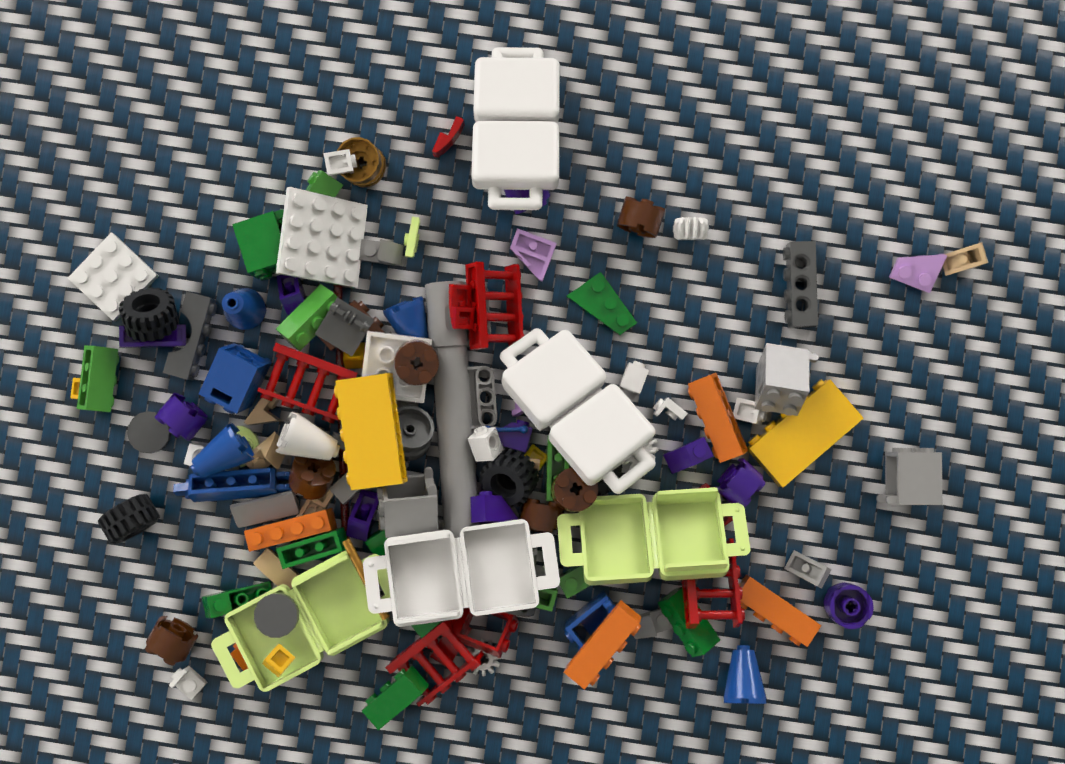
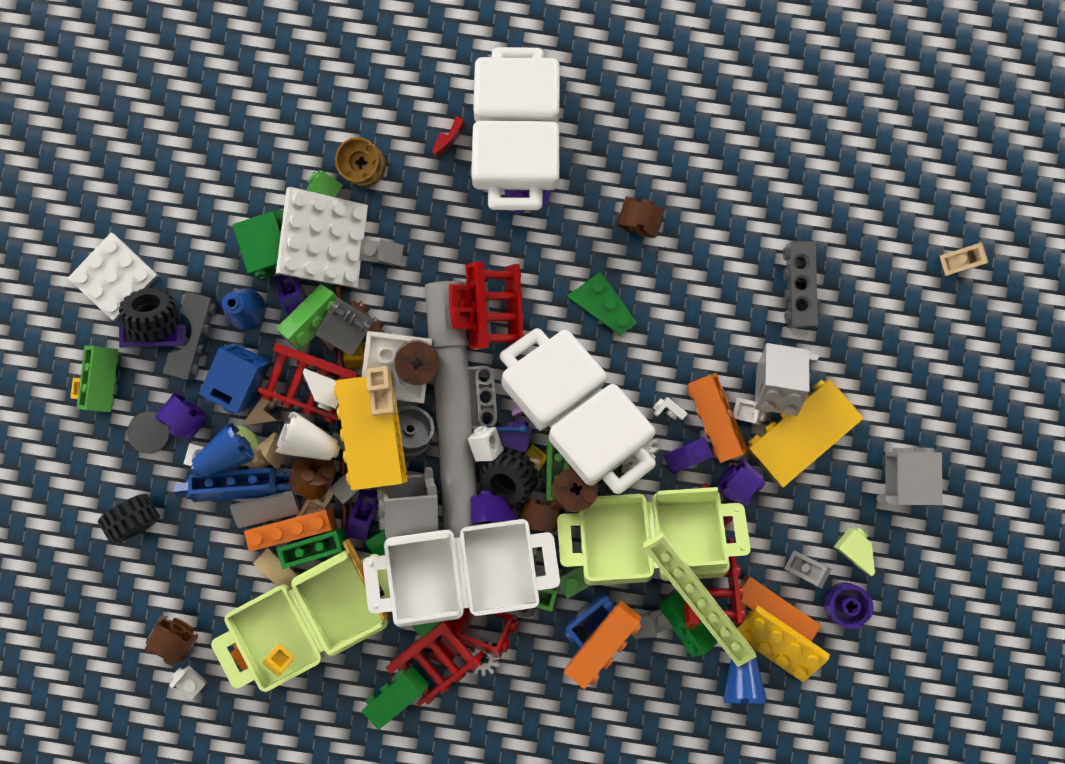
green slope [202,581,272,618] -> none
dark grey tile [254,593,299,638] -> none
white bracket [323,149,357,176] -> none
blue cone [383,296,428,338] -> none
yellowish green plate [404,217,420,258] -> none
lavender wing [510,228,557,282] -> none
white brick [619,361,649,395] -> none
white gear [673,217,709,240] -> none
lavender wing [889,254,947,293] -> none
none -> white slope [303,368,338,411]
none -> tan slope [366,366,396,416]
none -> yellowish green plate [643,532,757,667]
none -> yellow plate [737,605,830,683]
none -> yellowish green slope [834,527,875,576]

